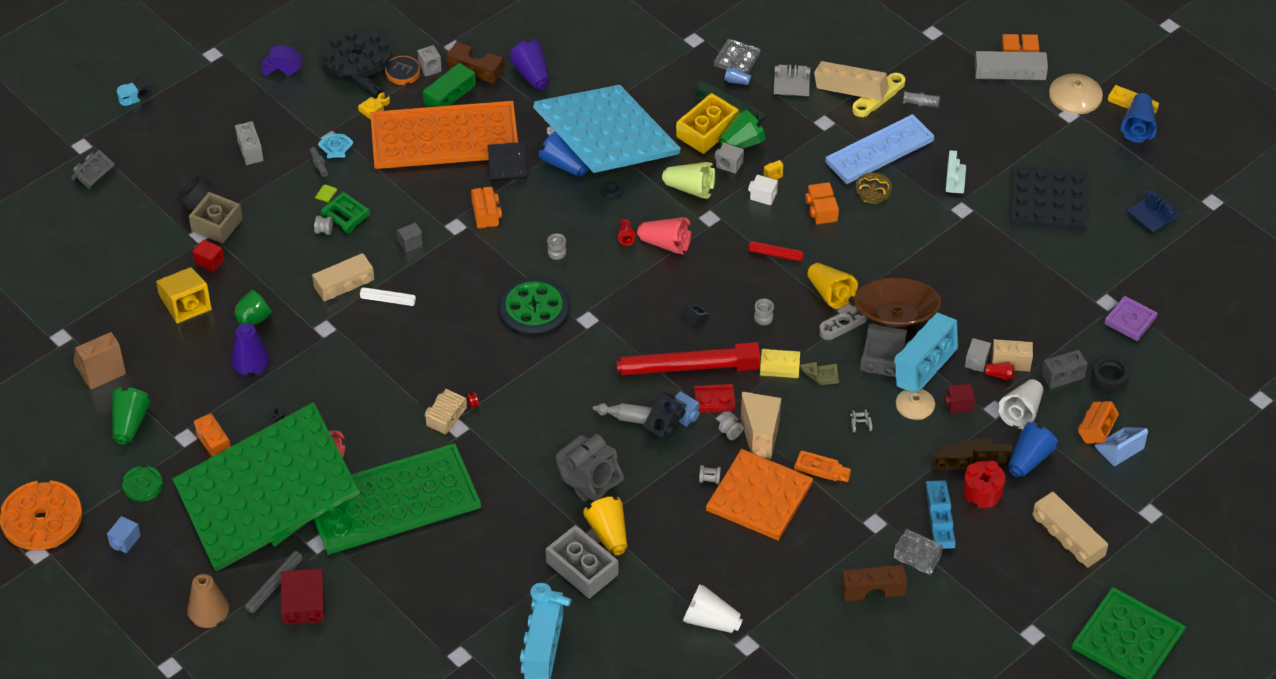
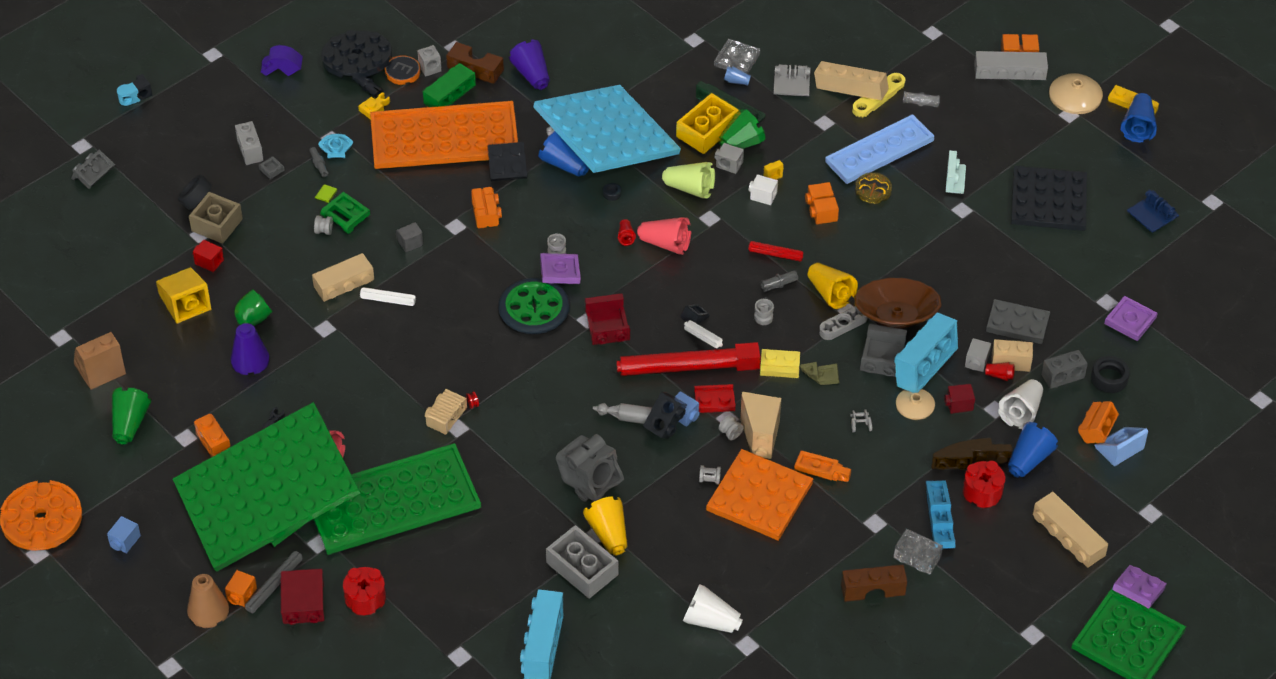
green tile [122,466,163,502] -> none
medium azure plate [531,583,572,607] -> none
none -> orange brick [225,570,257,607]
none -> dark grey tile [259,157,285,179]
none -> red brick [343,567,386,615]
none -> medium lavender plate [540,253,581,284]
none -> dark red panel [585,293,630,345]
none -> white axle [684,320,723,349]
none -> dark grey axle [761,271,798,292]
none -> dark grey plate [986,299,1050,344]
none -> medium lavender plate [1112,565,1167,608]

